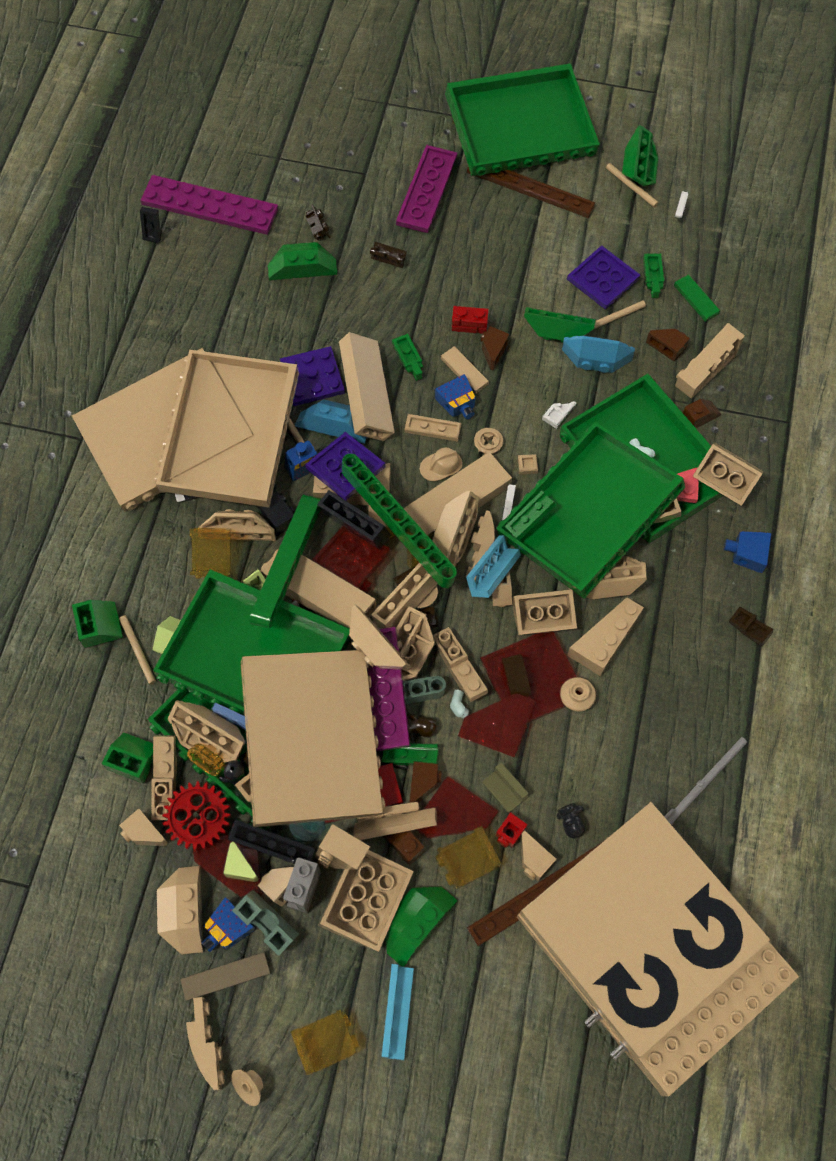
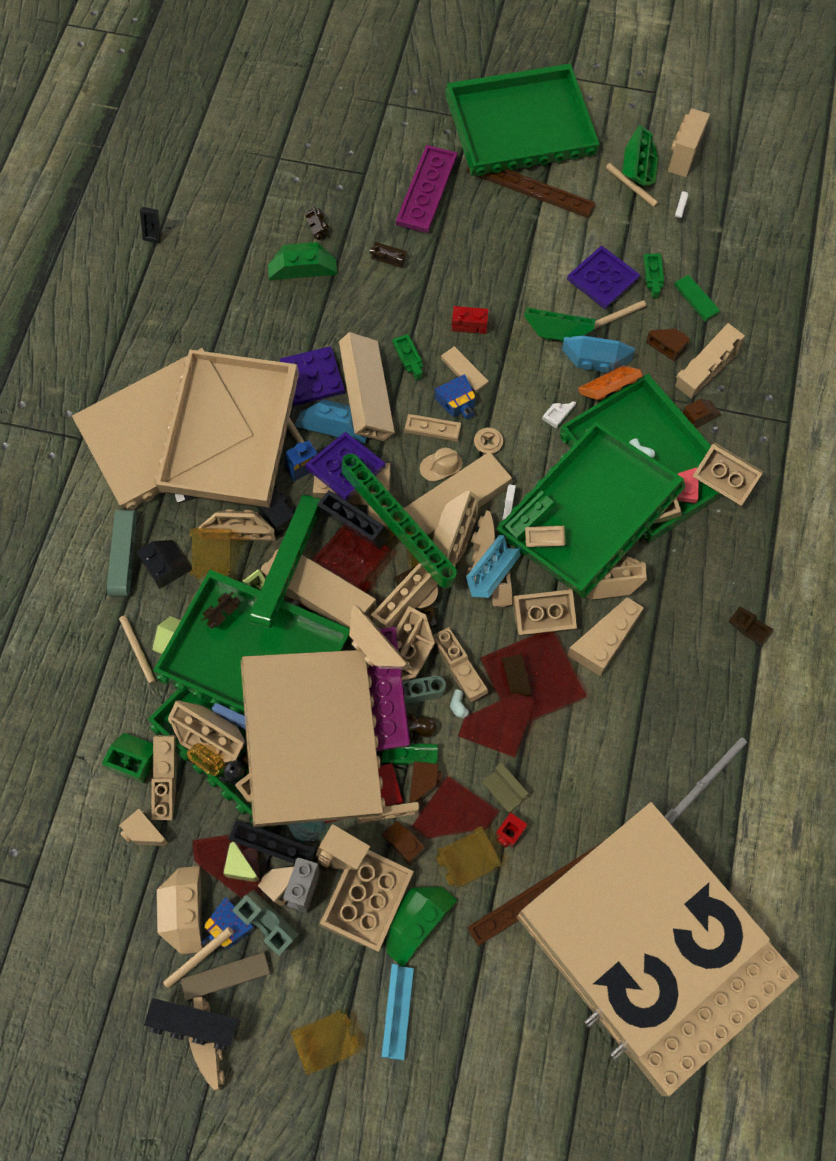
green slope [72,600,123,648] -> none
magenta plate [140,175,278,235] -> none
red gear [162,781,231,851] -> none
tan piece [232,1069,263,1106] -> none
tan tile [353,808,437,840] -> none
reddish brown slope [481,326,509,371] -> none
tan tile [518,454,538,475] -> none
tan slope [520,831,556,881] -> none
black animal [556,803,586,839] -> none
tan piece [560,677,596,711] -> none
blue torso [724,531,771,573] -> none
none -> sand green beam [107,510,137,596]
none -> black slope [136,540,192,589]
none -> black brick [144,998,241,1051]
none -> tan bar [163,927,234,988]
none -> dark brown hinge [201,591,241,629]
none -> tan tile [525,525,566,547]
none -> orange plate [578,365,642,400]
none -> tan wedge [668,108,710,177]

